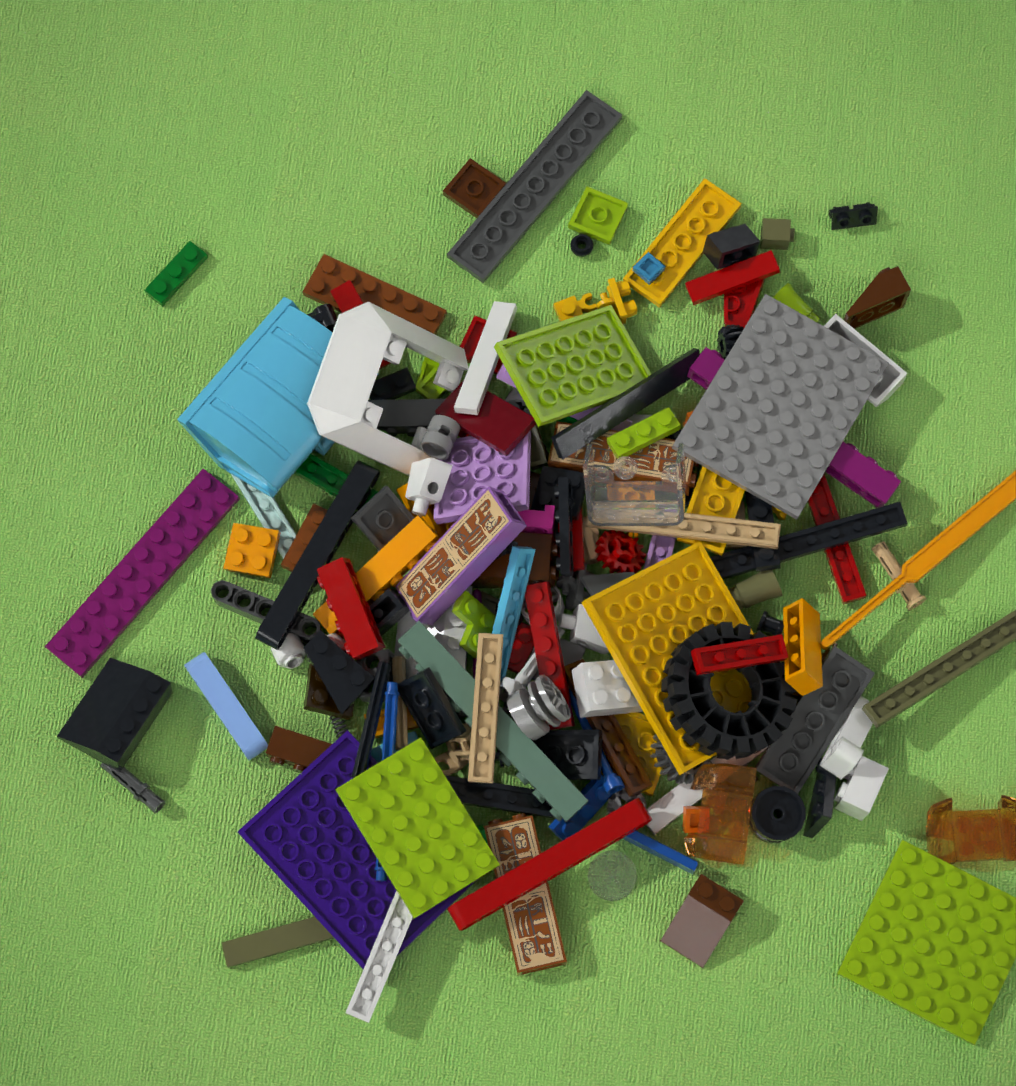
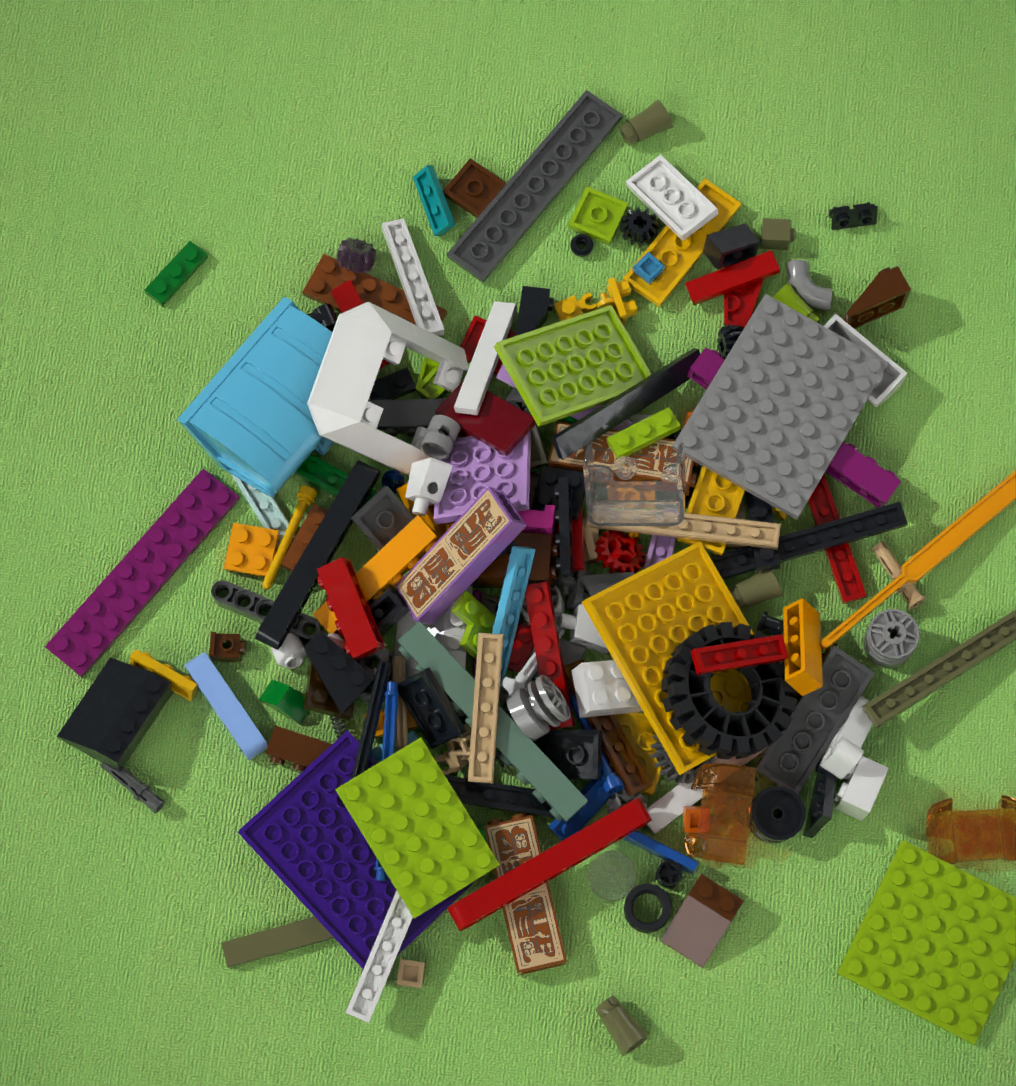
none -> yellow plate [130,649,197,702]
none -> reddish brown brick [209,632,246,662]
none -> green slope [259,680,309,725]
none -> yellow piece [262,485,318,590]
none -> gear [336,237,376,274]
none -> plate [381,470,404,493]
none -> white plate [382,218,445,336]
none -> tan plate [396,959,425,989]
none -> teal plate [413,165,455,237]
none -> black slope [516,286,554,336]
none -> olive plant [595,996,650,1057]
none -> olive plant [619,100,673,146]
none -> black gear [620,206,659,247]
none -> black tyre [624,883,672,933]
none -> white plate [626,155,719,241]
none -> black wheel [656,860,682,888]
none -> light grey cylinder [786,260,832,311]
none -> light grey wheel [863,609,920,668]

